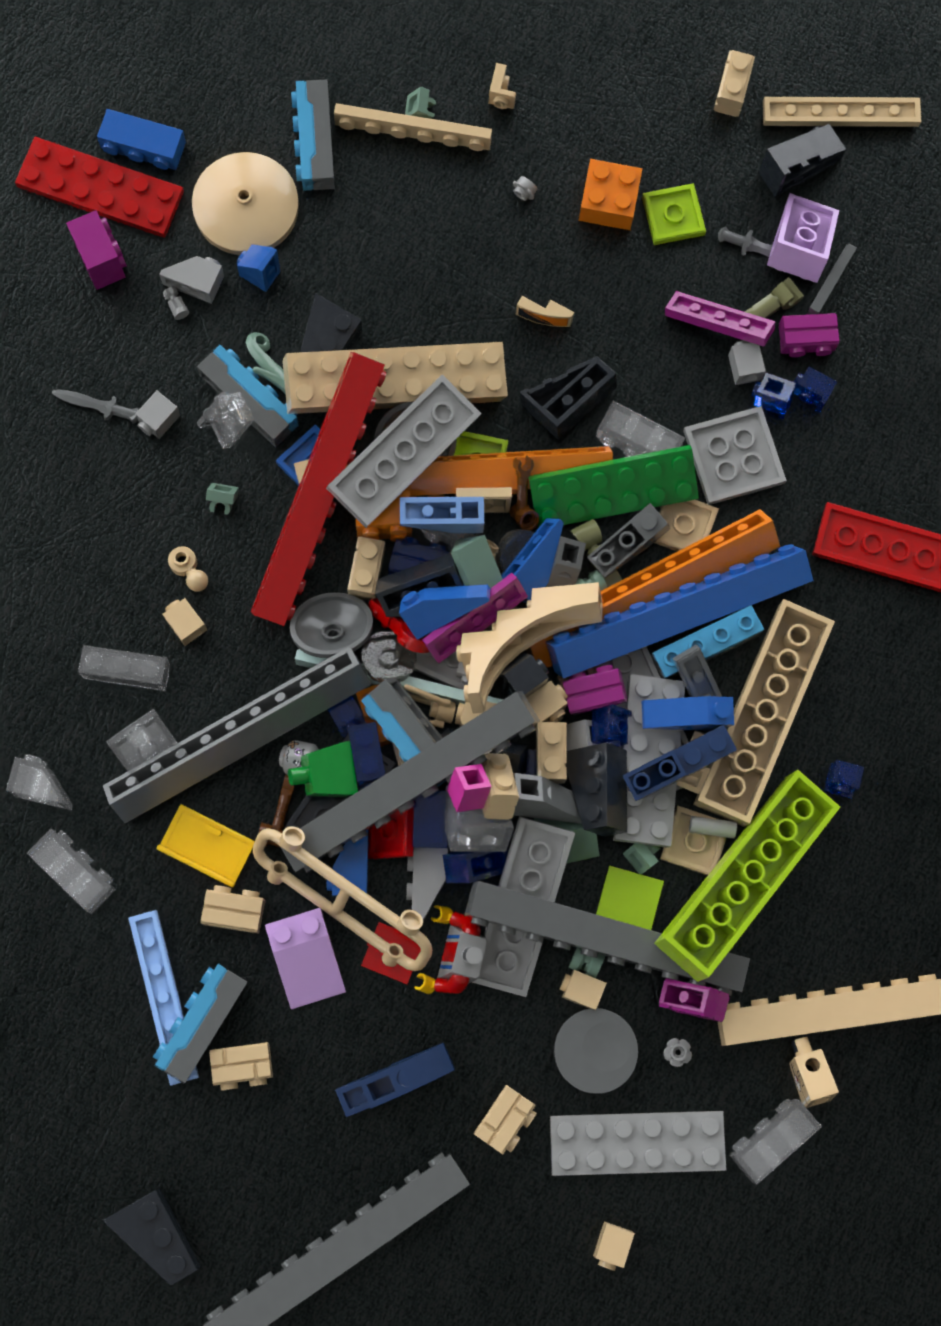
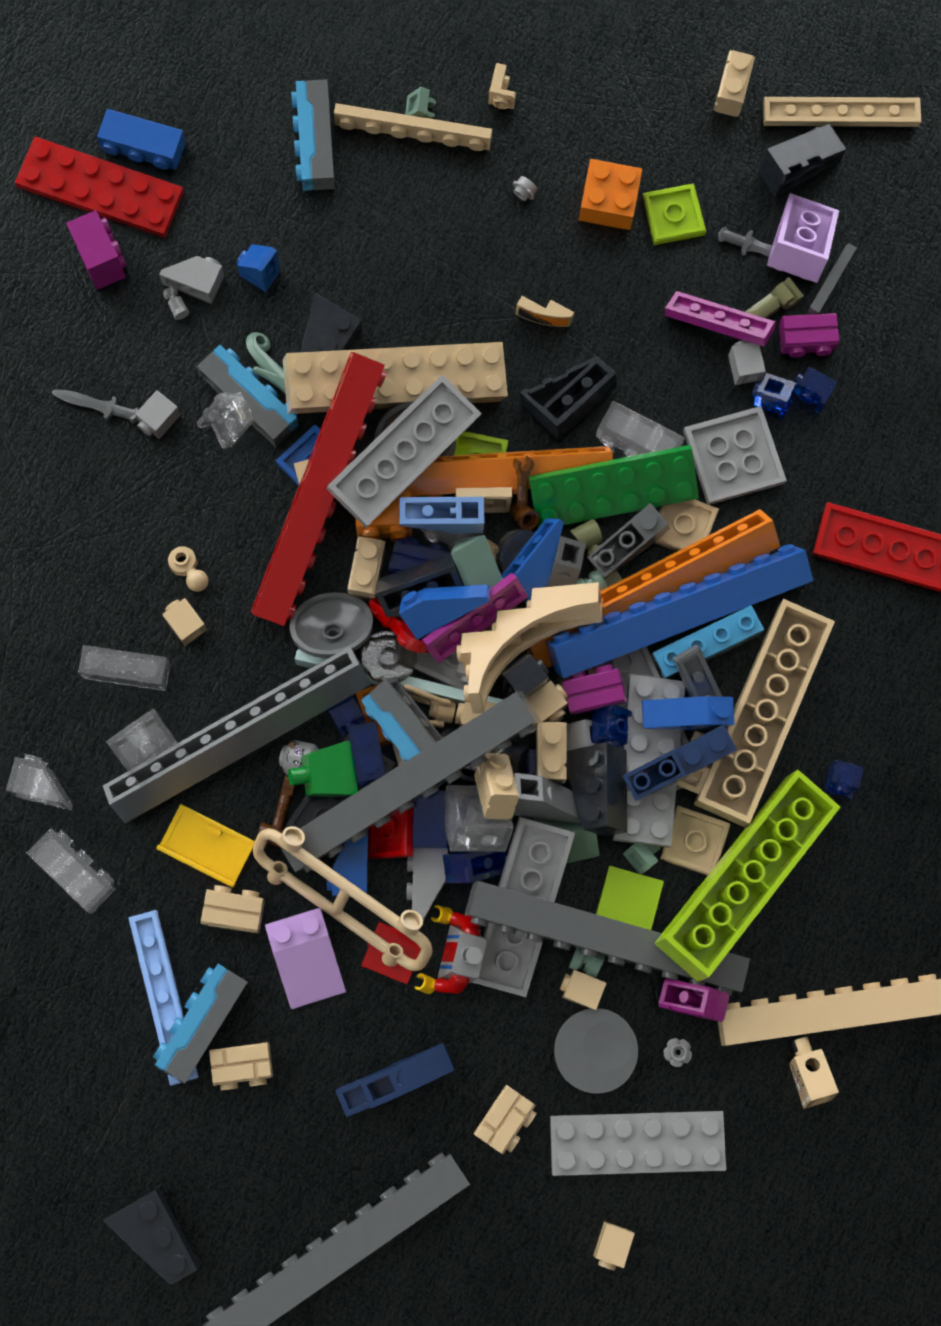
tan dish [192,152,299,255] -> none
sand green tile [206,483,239,515] -> none
dark pink brick [447,764,492,812] -> none
light grey hinge [689,816,737,839] -> none
clear brick [730,1099,822,1184] -> none

